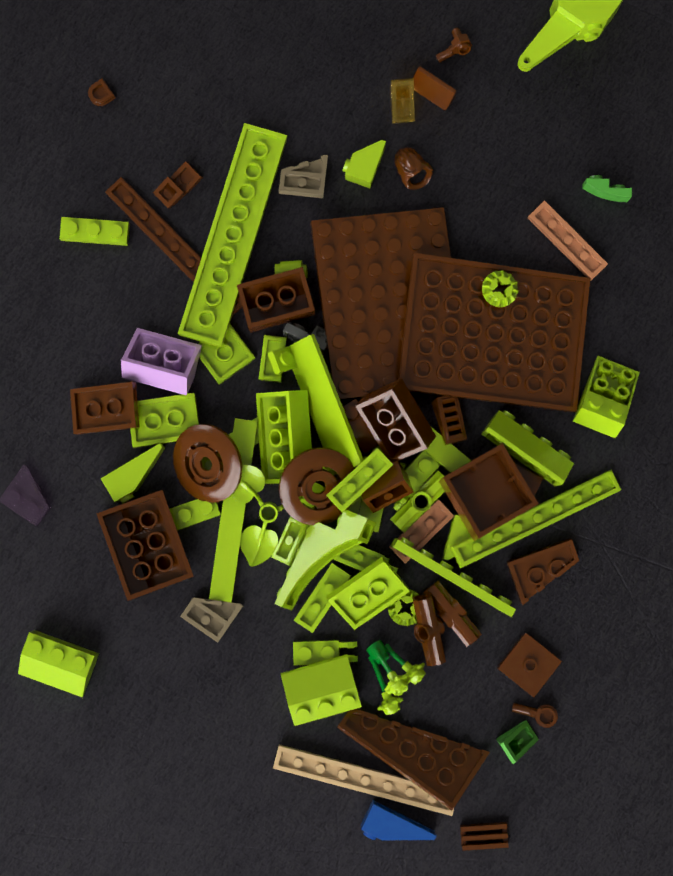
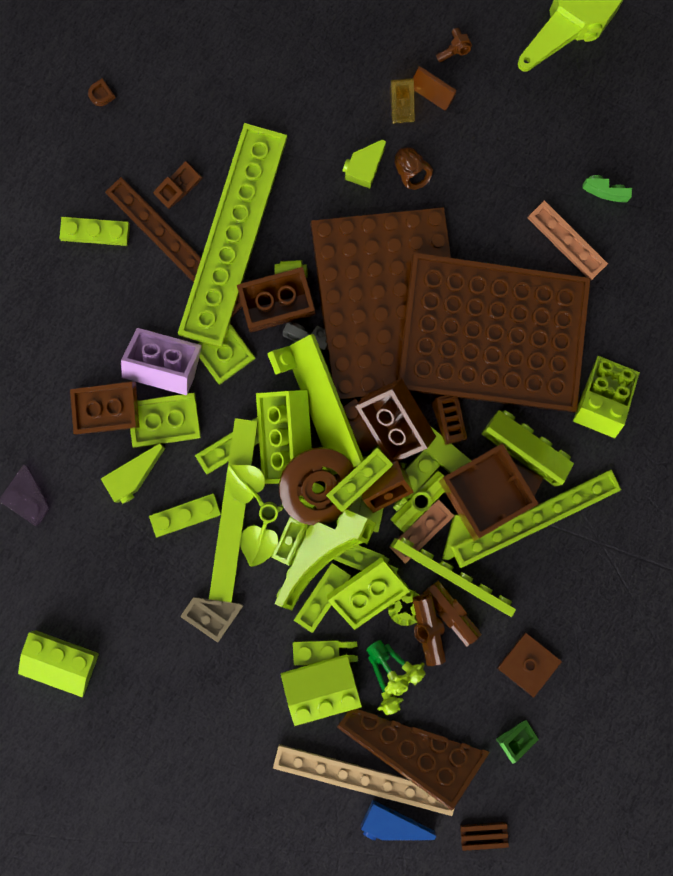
reddish brown slope [96,490,194,601] -> none
reddish brown piece [173,424,242,503] -> none
lime tile [259,335,287,383] -> none
dark tan wing [279,155,328,198] -> none
lime gear [482,270,519,307] -> none
reddish brown wing [506,538,579,605] -> none
reddish brown plate [511,703,558,728] -> none

